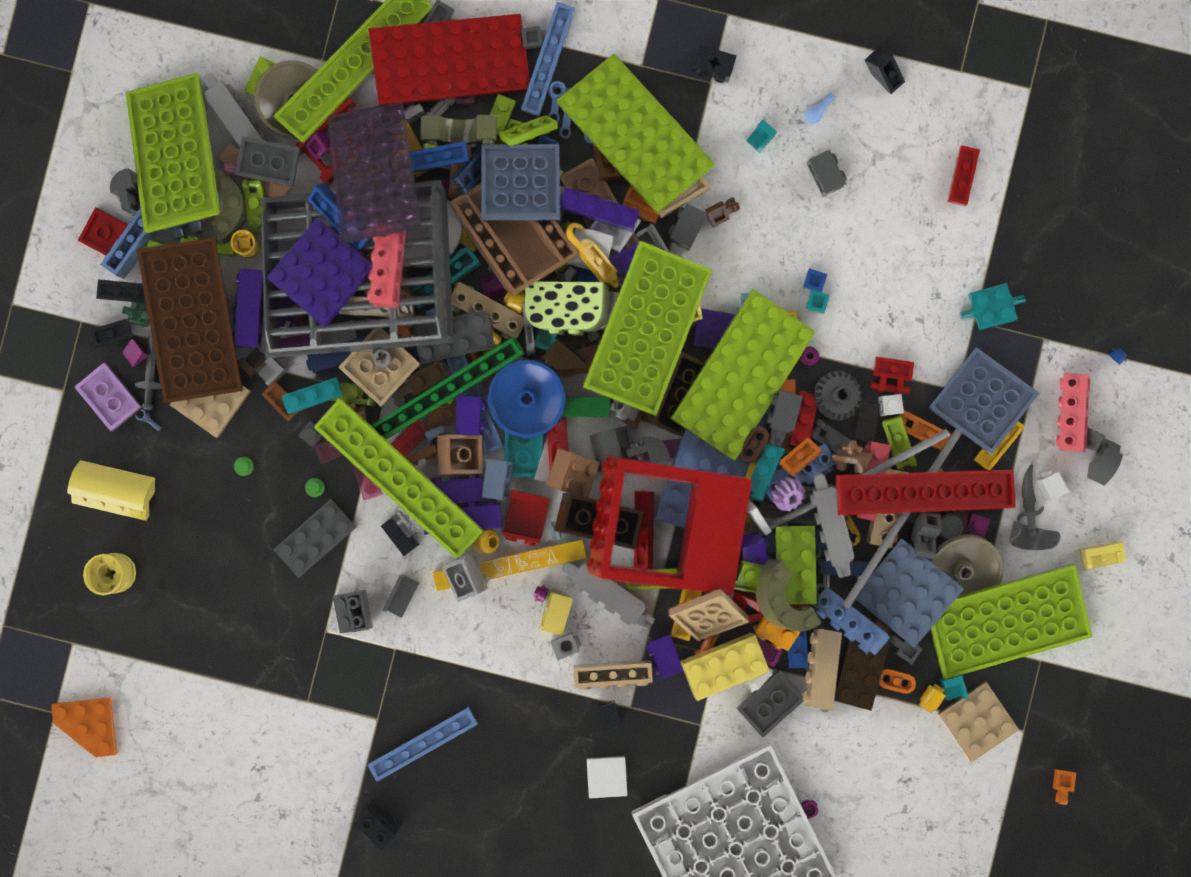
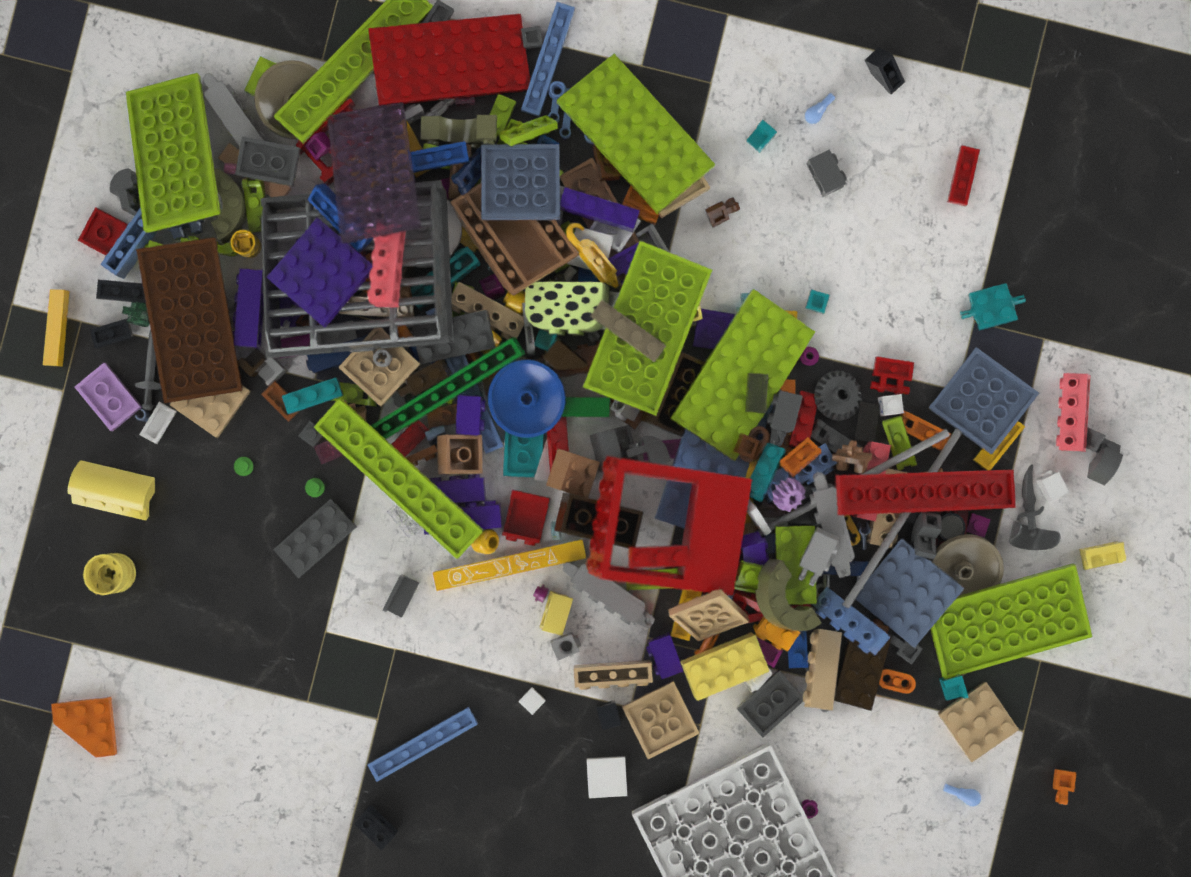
magenta slope [122,339,149,367] -> none
dark grey brick [333,590,373,634] -> none
clear pink plate [352,464,383,501] -> none
black plate [381,514,420,556] -> none
light grey brick [442,553,488,602] -> none
sand blue hinge [482,459,513,500] -> none
red plate [634,491,654,569] -> none
dark grey brick [668,203,708,250] -> none
black brick [692,44,737,83] -> none
blue plate [803,268,828,292] -> none
yellow brick [919,684,946,714] -> none
blue plate [1108,347,1127,365] -> none
none -> yellow slope [43,289,70,367]
none -> white tile [139,402,177,444]
none -> white tile [518,687,546,715]
none -> dark tan plate [590,300,666,362]
none -> tan plate [622,681,700,759]
none -> red plate [628,545,688,568]
none -> reddish brown plate [733,433,760,459]
none -> clear smoke tile [745,373,768,413]
none -> light grey hinge [798,527,840,586]
none -> sand blue hand [857,522,871,550]
none -> light blue piece [943,784,981,807]

